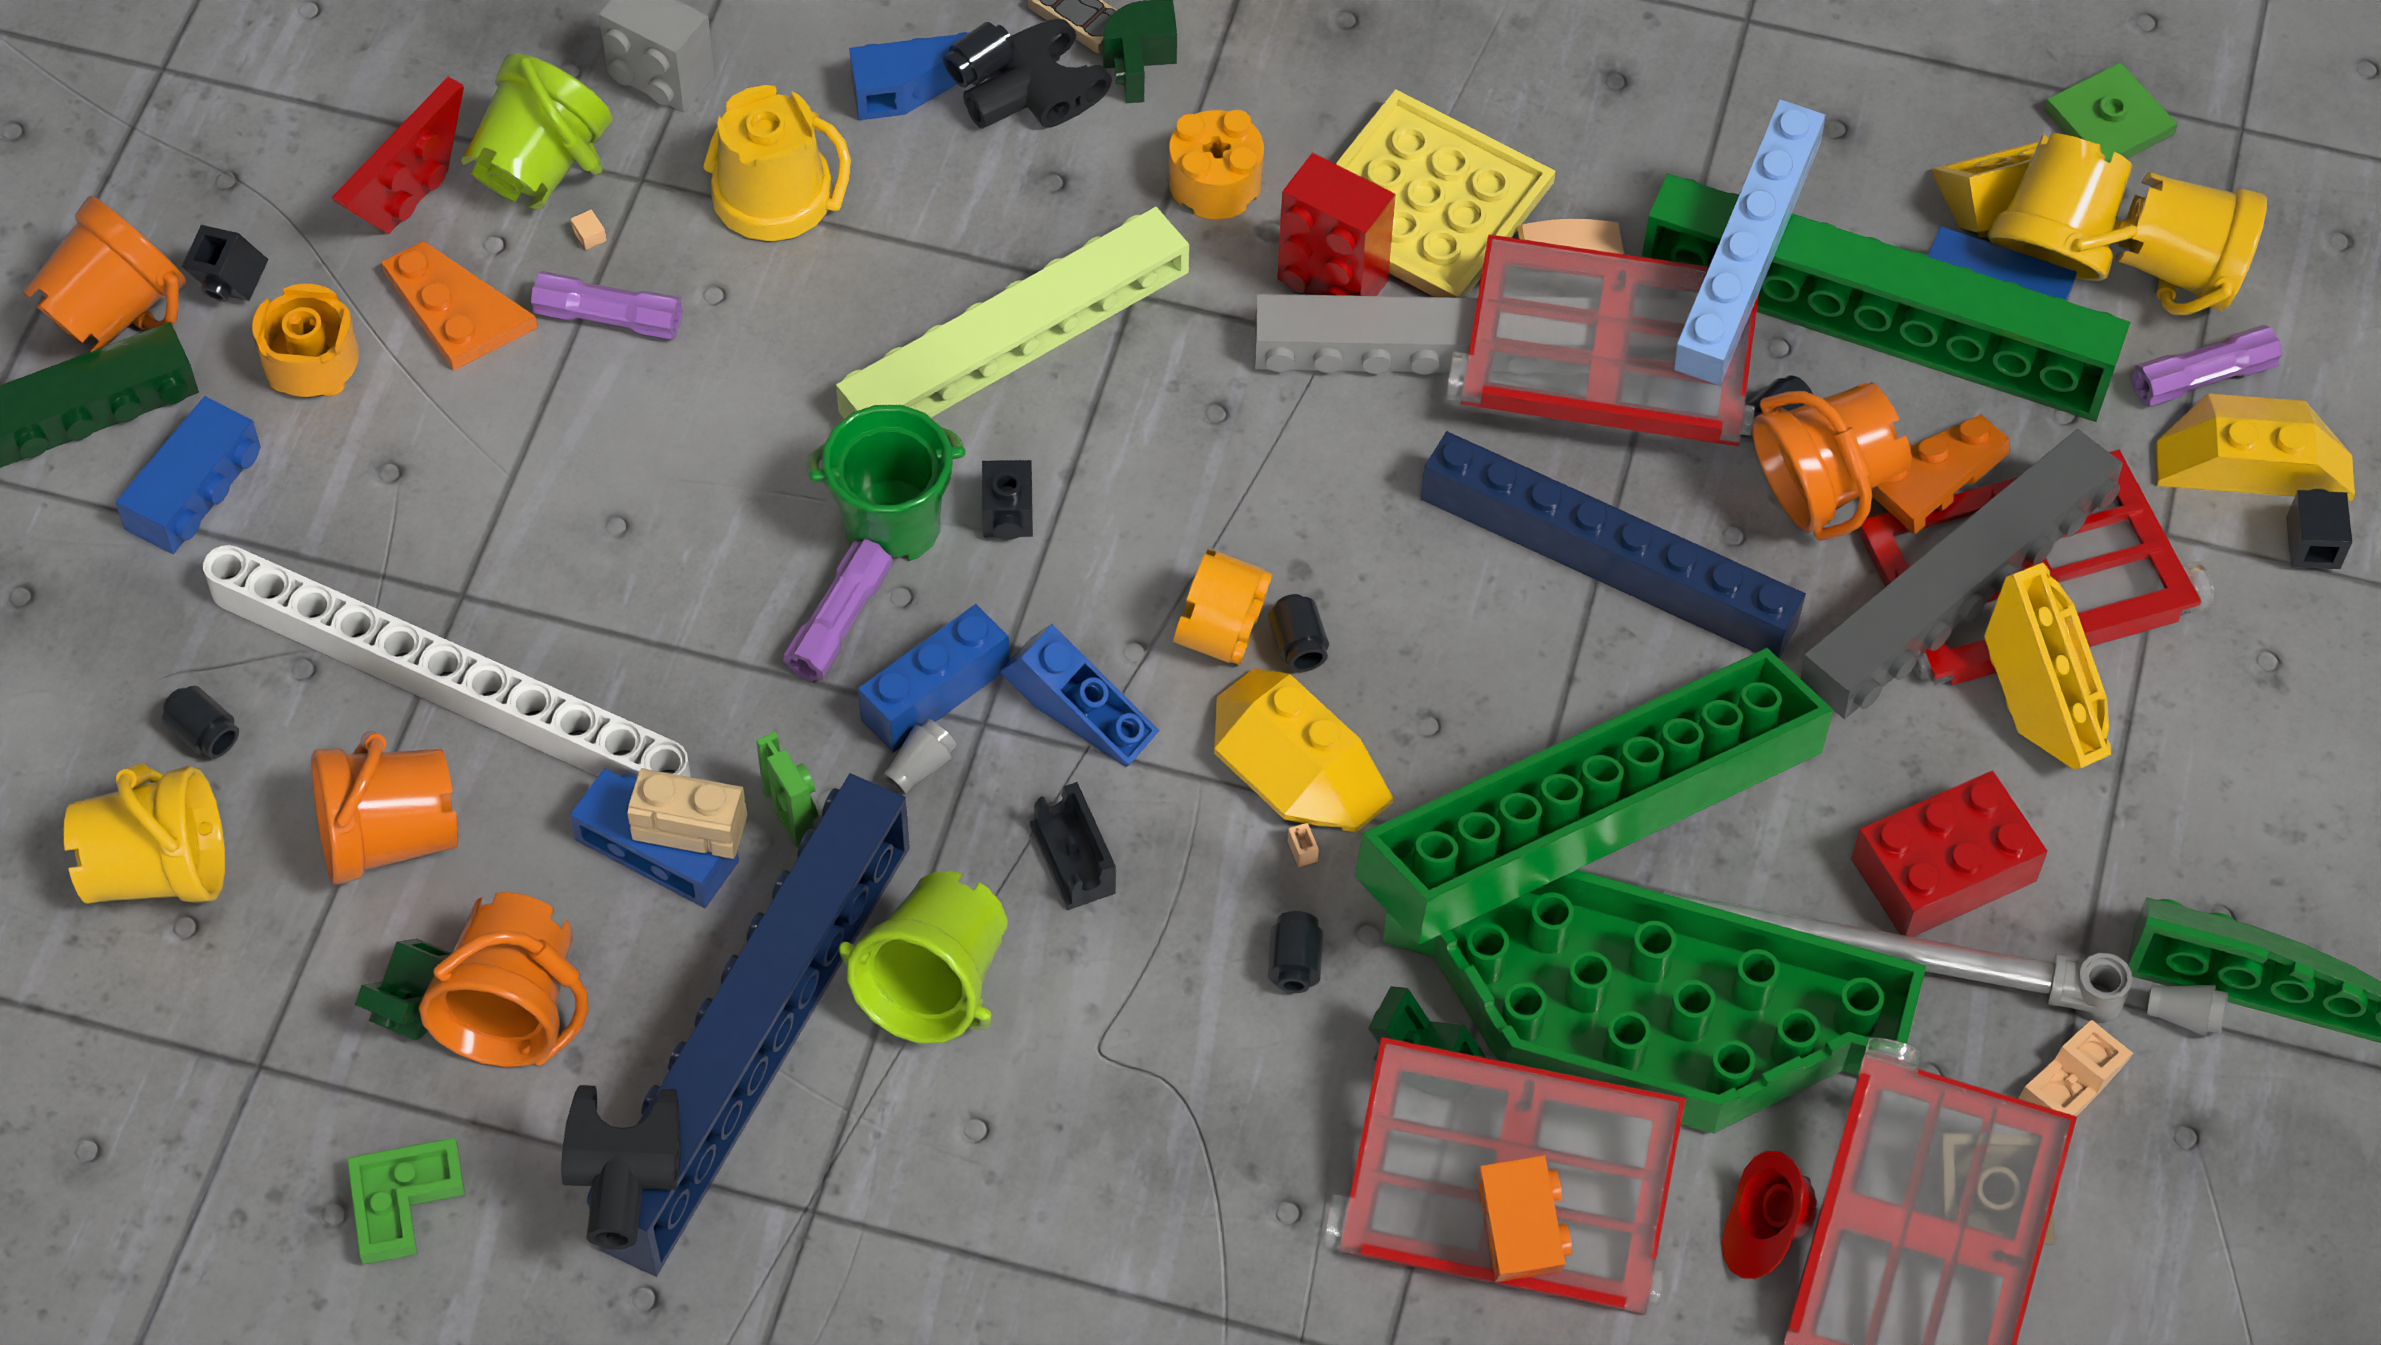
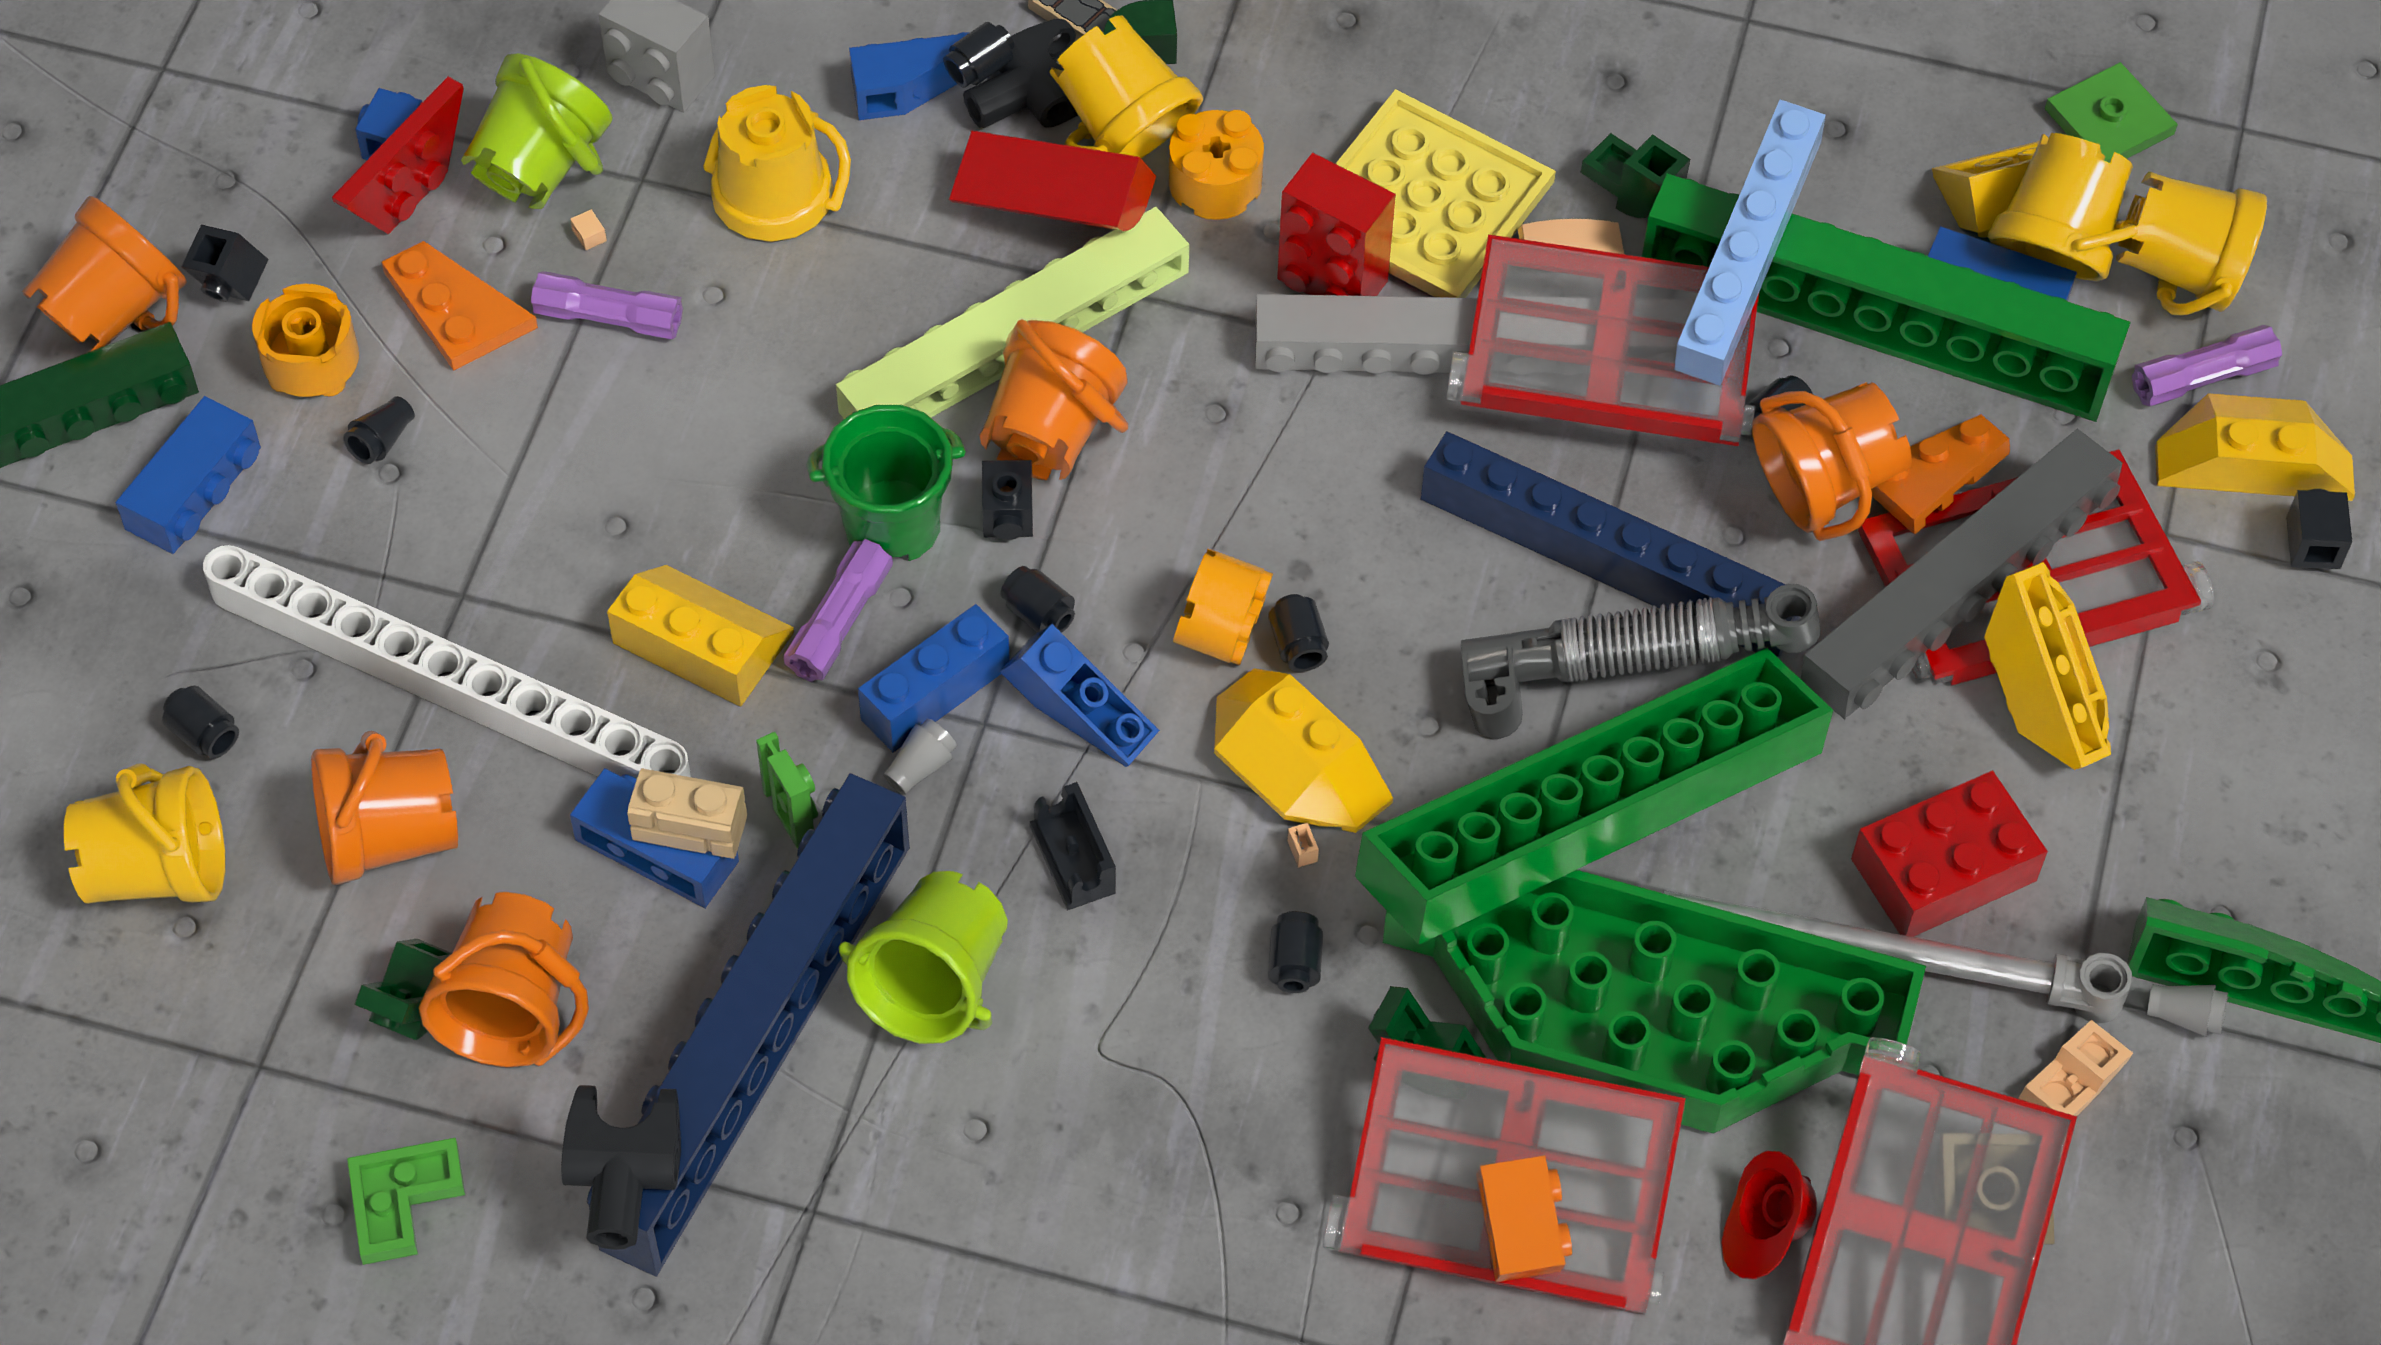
none -> black cone [343,396,415,464]
none -> blue brick [355,88,422,160]
none -> yellow slope [607,565,794,707]
none -> red brick [949,130,1156,231]
none -> orange piece [979,319,1128,480]
none -> black brick [1000,566,1075,633]
none -> yellow piece [1050,15,1203,158]
none -> dark grey piece [1461,584,1821,739]
none -> dark green brick [1580,133,1691,218]

